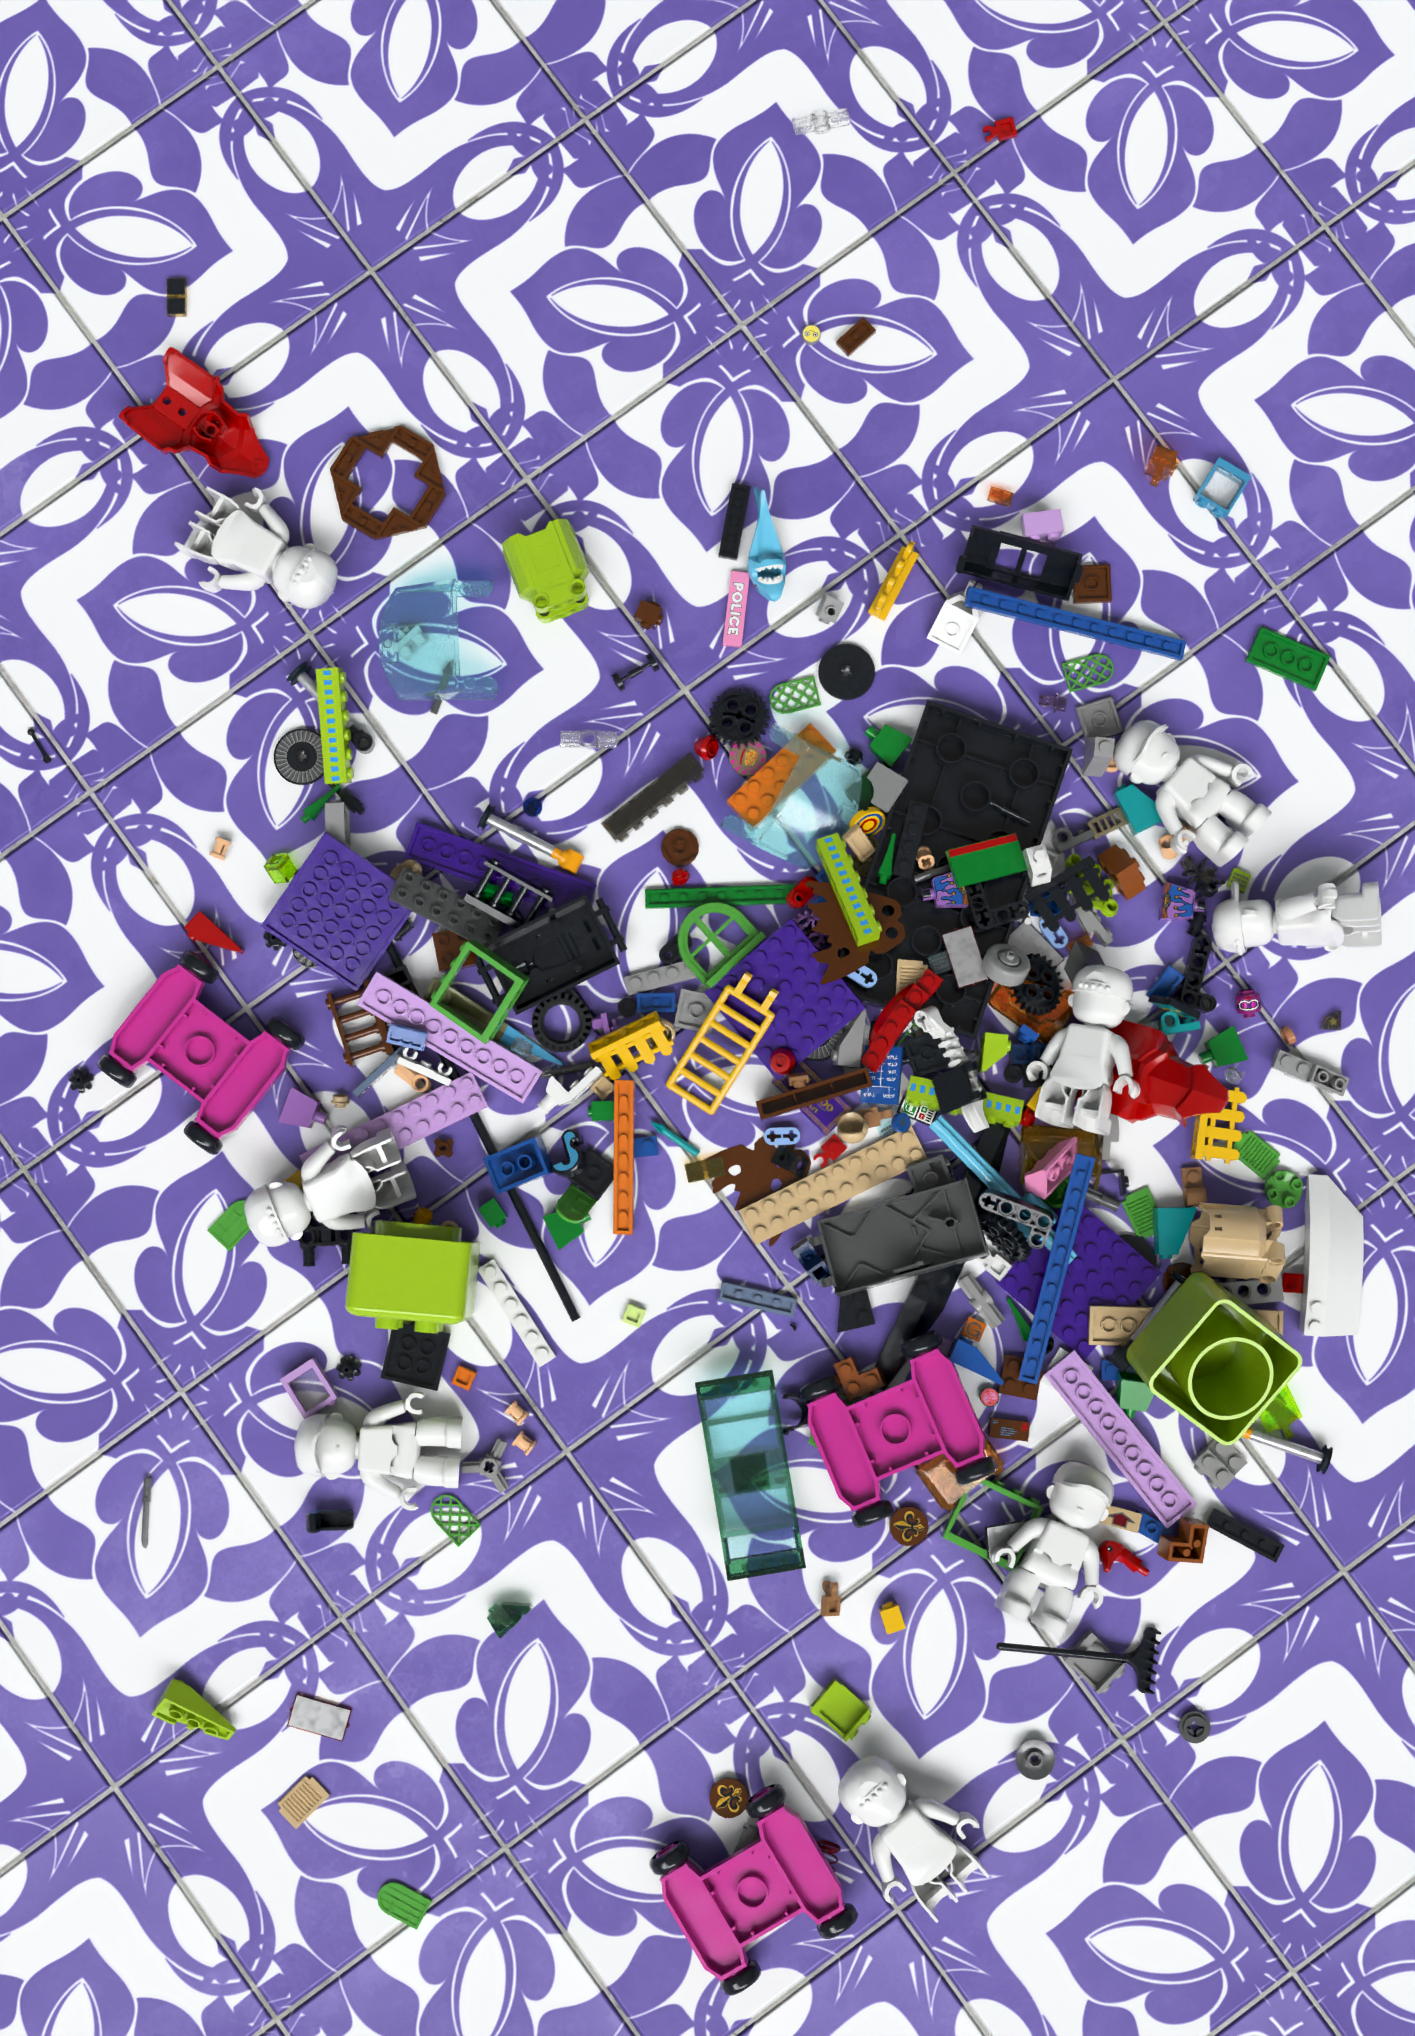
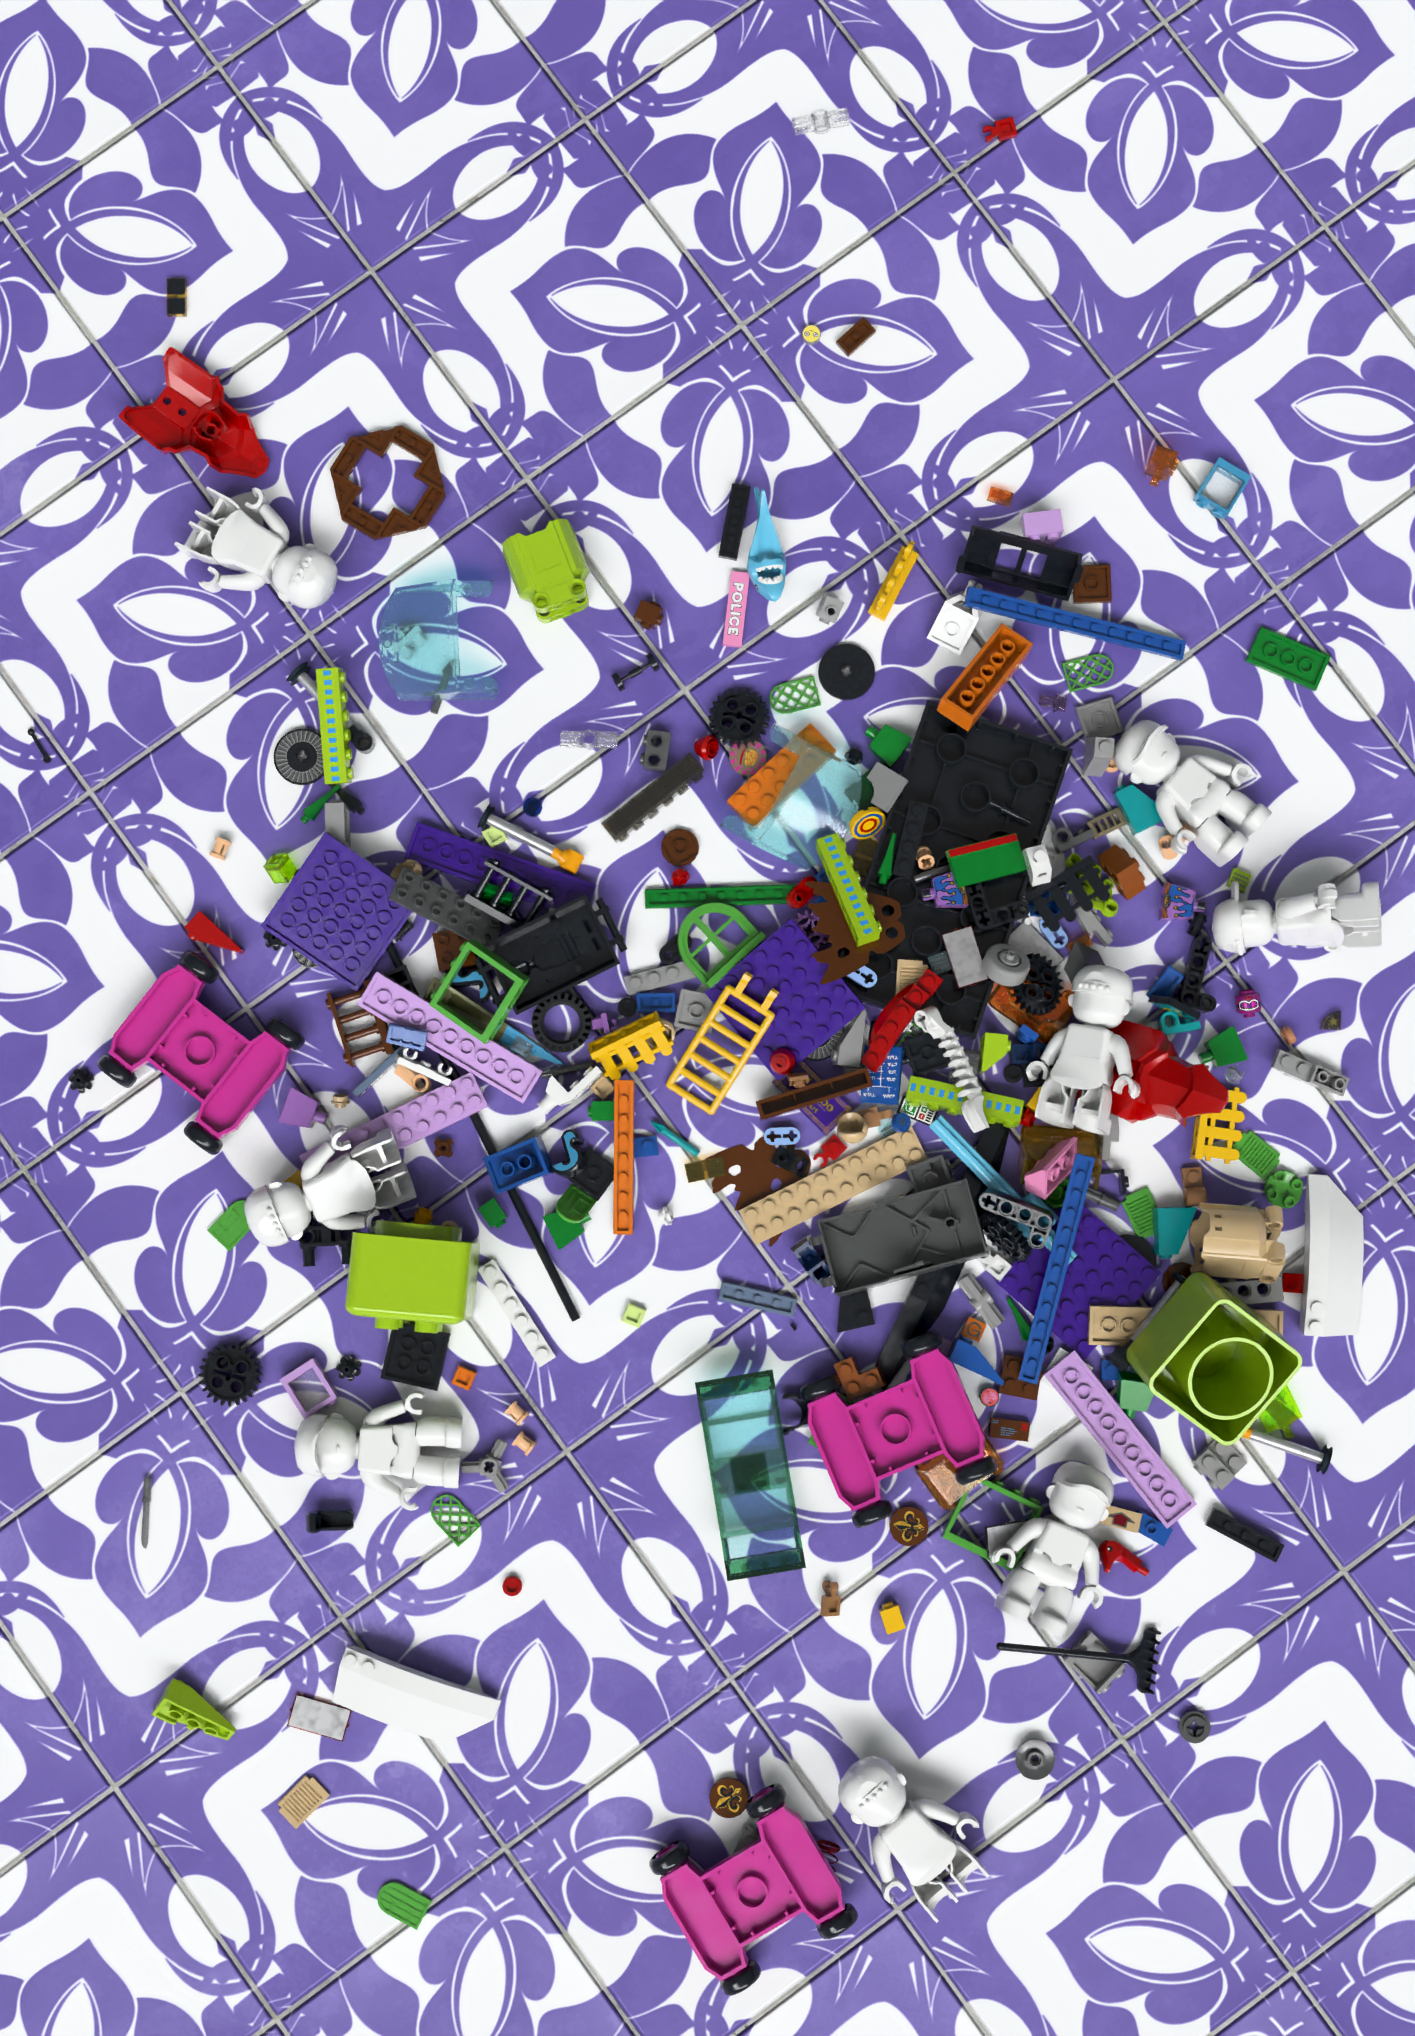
clear green slope [486,1602,533,1638] -> none
lime panel [809,1677,871,1742] -> none
tan tile [842,824,876,863] -> none
black flag [932,1061,987,1115] -> none
dark orange brick [1157,1517,1209,1564] -> none
animal [1180,855,1226,897] -> none
none -> black gear [198,1343,263,1407]
none -> white slope [332,1645,502,1743]
none -> animal [451,968,492,1004]
none -> yellowish green tile [482,826,508,848]
none -> red tile [502,1575,522,1596]
none -> dark grey brick [640,730,671,773]
none -> white plate [658,1206,674,1226]
none -> orange brick [936,623,1033,731]

